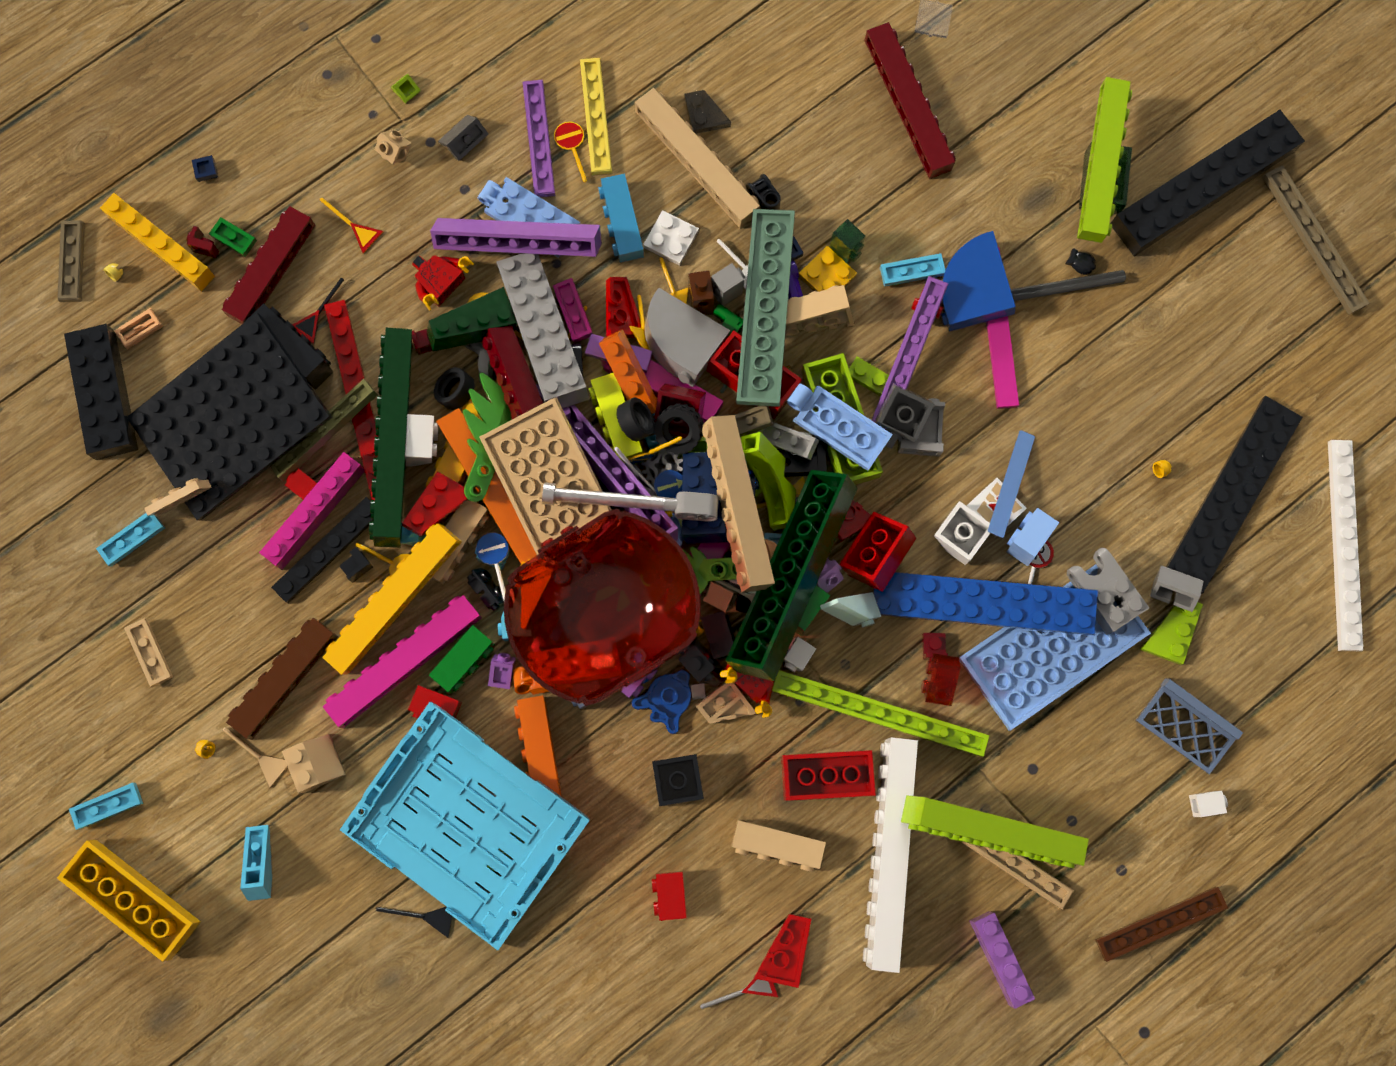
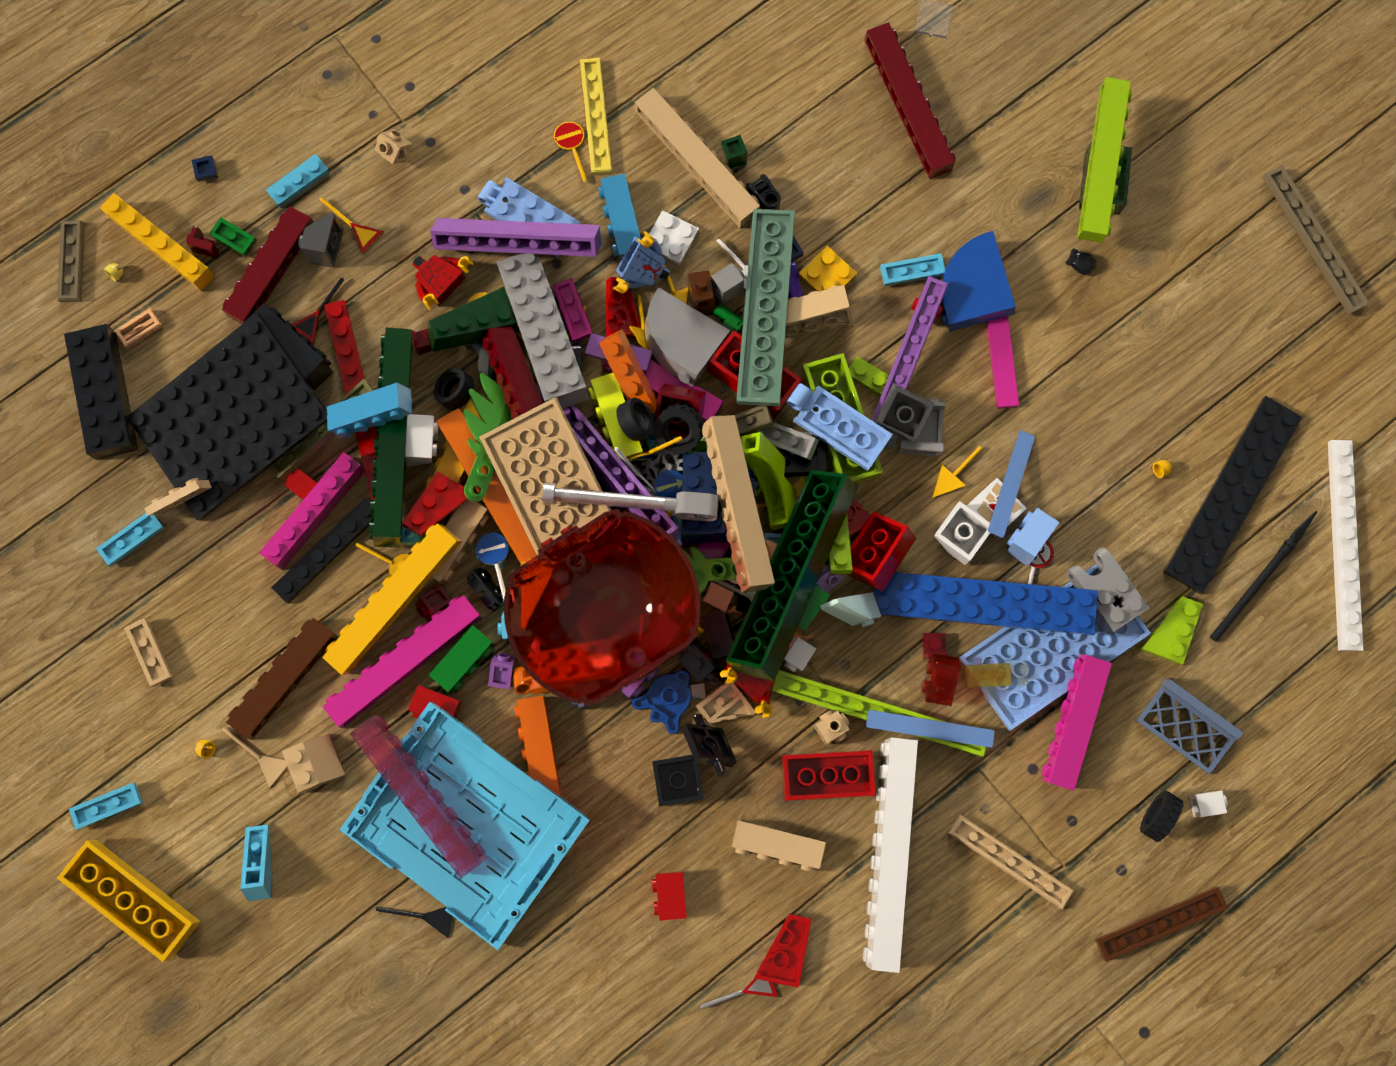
black panel [340,547,373,583] -> none
lime slope [391,74,421,103] -> none
dark grey panel [438,115,488,161] -> none
medium lavender tile [523,80,555,197] -> none
clear smoke wing [684,90,731,134] -> none
clear green brick [829,219,865,264] -> none
lime brick [901,795,1089,869] -> none
medium lavender brick [969,911,1035,1009] -> none
dark grey axle [1011,270,1126,301] -> none
black brick [1111,110,1305,256] -> none
light grey piece [1150,566,1203,612] -> none
none -> medium azure plate [266,154,329,208]
none -> dark grey slope [298,212,344,268]
none -> dark azure brick [327,383,412,438]
none -> clear pink brick [350,715,486,879]
none -> dark red bracket [415,584,452,622]
none -> medium blue torso [613,231,670,294]
none -> black plate [682,713,737,777]
none -> dark green panel [721,135,748,169]
none -> tan brick [813,710,850,745]
none -> lime plate [828,514,852,574]
none -> medium blue sticker [866,710,994,748]
none -> yellow piece [932,446,982,498]
none -> clear yellow plate [964,663,1012,688]
none -> dark pink brick [1042,654,1112,791]
none -> black tyre [1140,790,1184,842]
none -> black piece [1210,511,1317,642]

